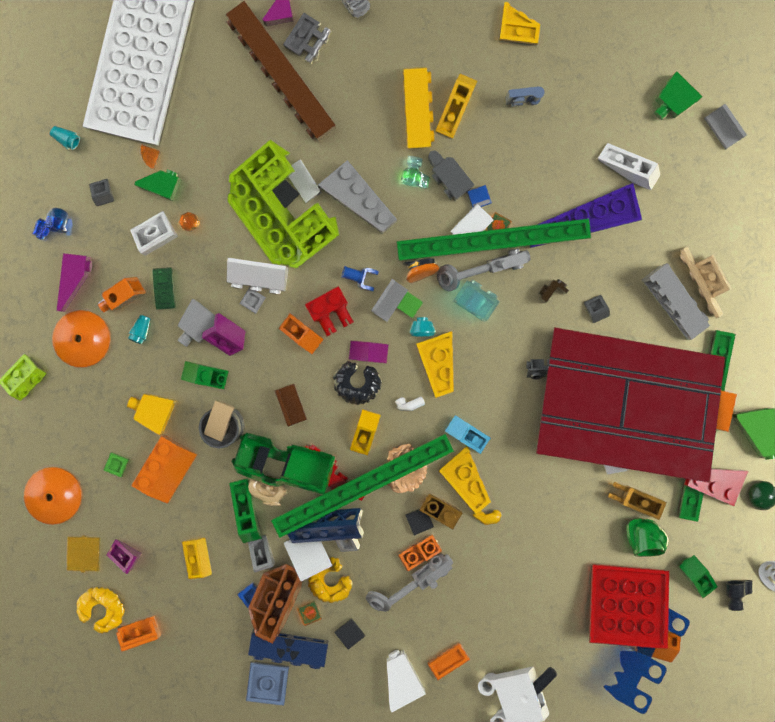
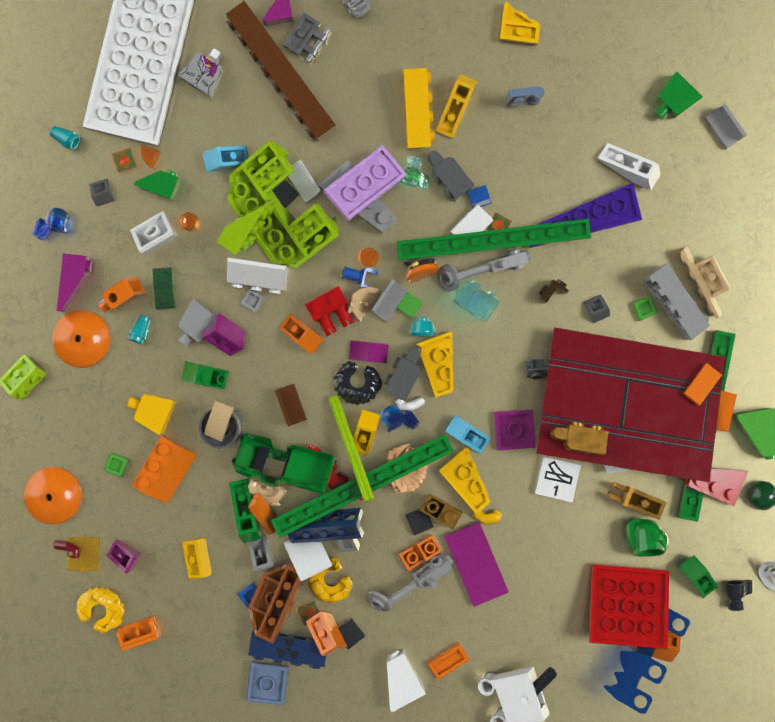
none -> dark red arm [53,540,81,558]
none -> clear orange tile [112,148,137,173]
none -> light grey torso [178,48,224,99]
none -> medium azure slope [202,146,249,172]
none -> lime slope [217,198,276,255]
none -> orange tile [248,493,277,535]
none -> orange panel [306,612,347,656]
none -> lavender tile [323,145,407,222]
none -> lime axle [328,395,374,502]
none -> tan hat [347,287,380,322]
none -> clear orange tile [360,248,379,267]
none -> clear blue piece [380,405,420,433]
none -> dark grey hinge [384,344,422,401]
none -> magenta tile [444,521,509,607]
none -> magenta tile [494,409,536,451]
none -> white tile [534,456,581,502]
none -> pearl gold hinge [549,422,609,456]
none -> bright green tile [632,296,658,321]
none -> orange tile [683,363,722,406]

